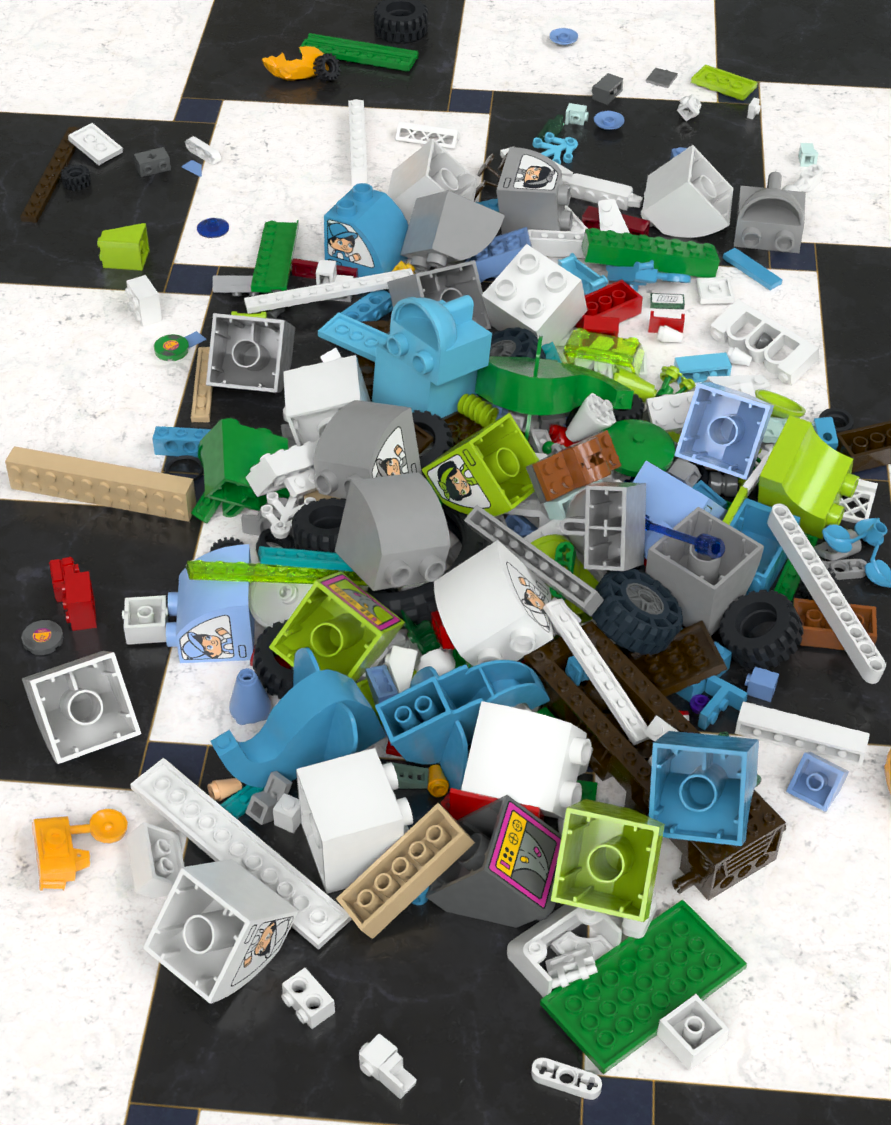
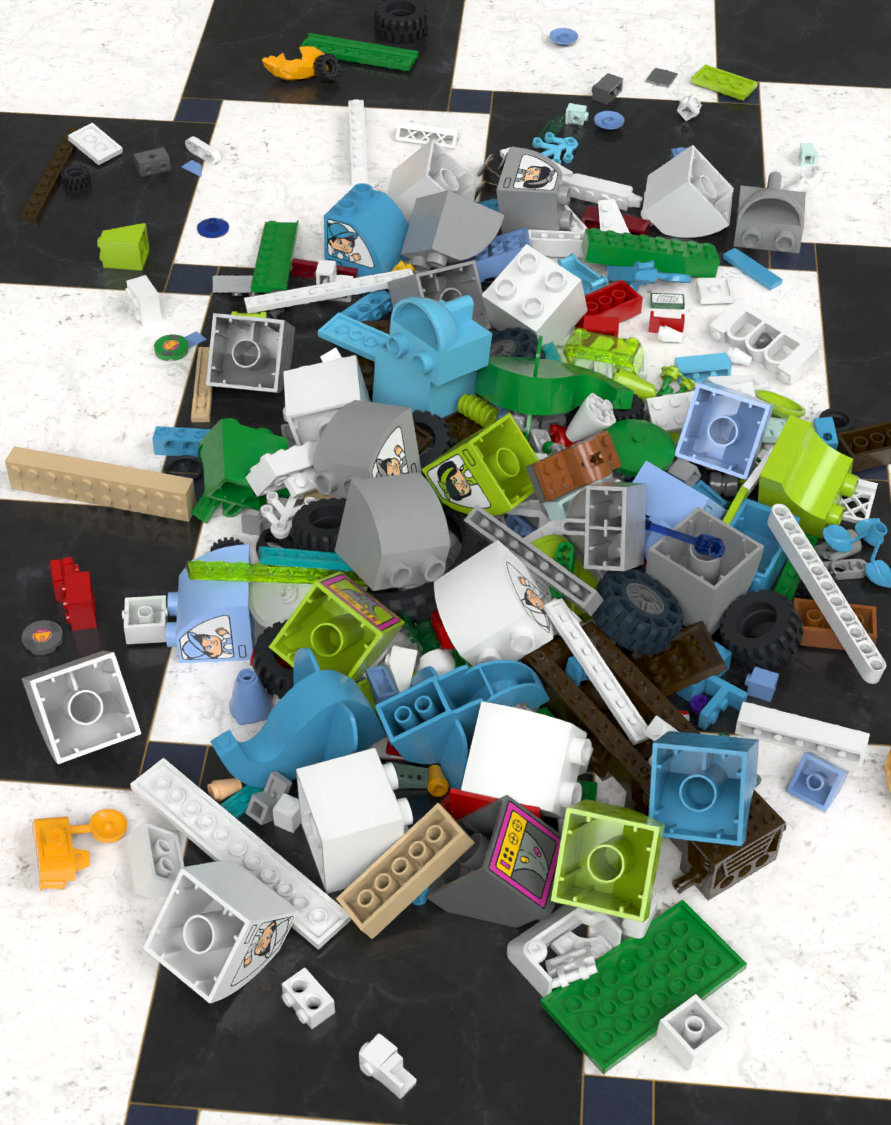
white beam [531,1058,602,1100] -> none
white plate [747,98,761,119] -> none

